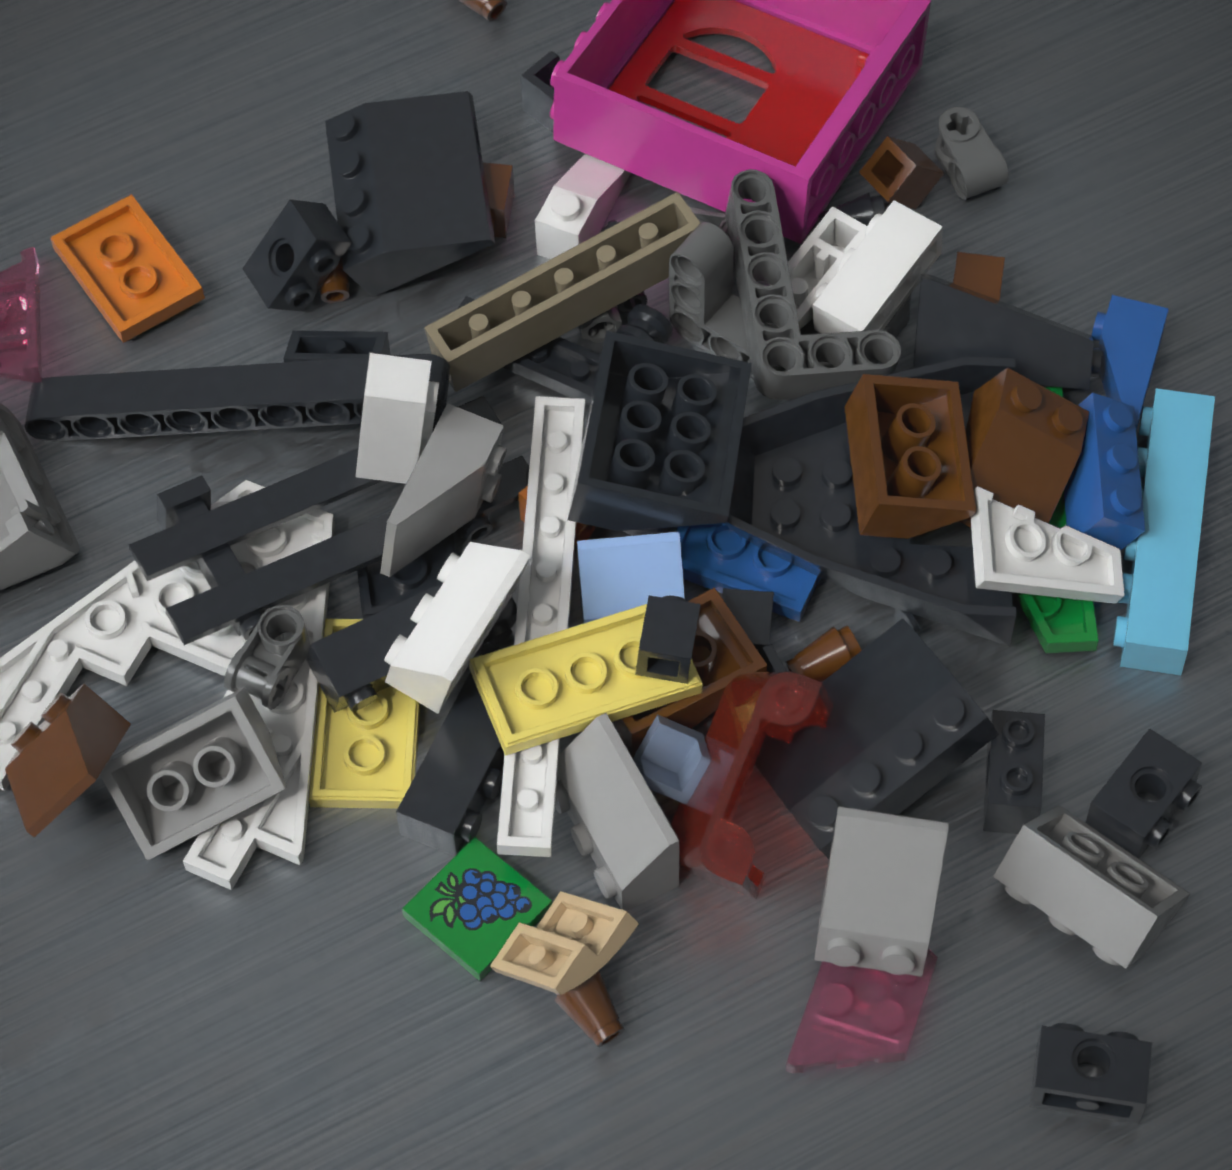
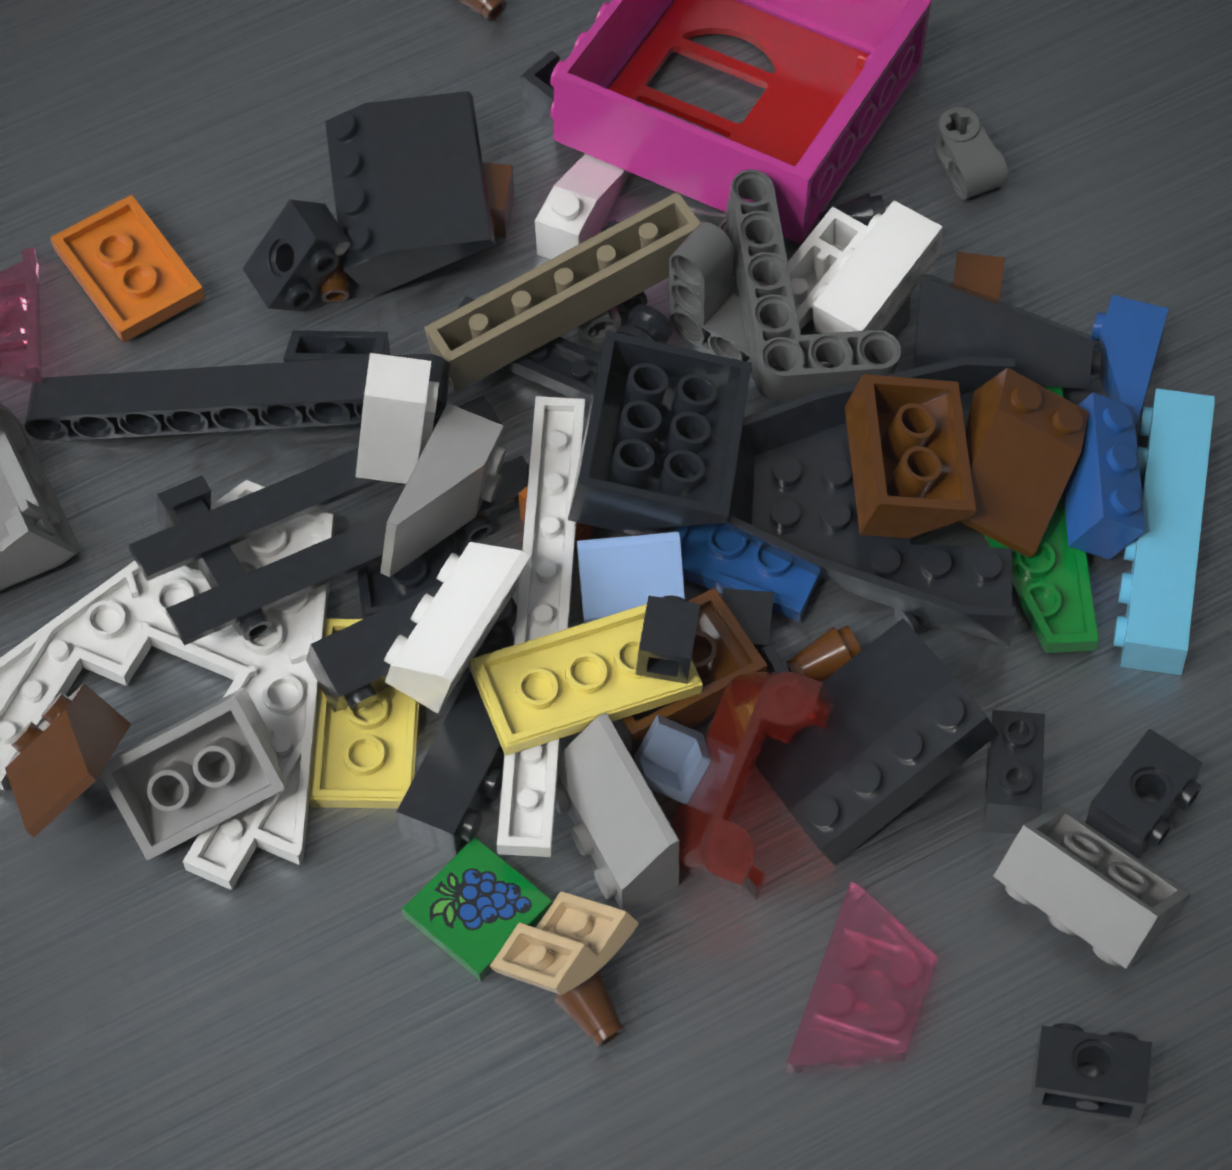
dark grey piece [224,605,310,710] -> none
light grey slope [814,807,949,977] -> none
reddish brown brick [859,136,944,209] -> none
white wing [971,486,1125,604] -> none

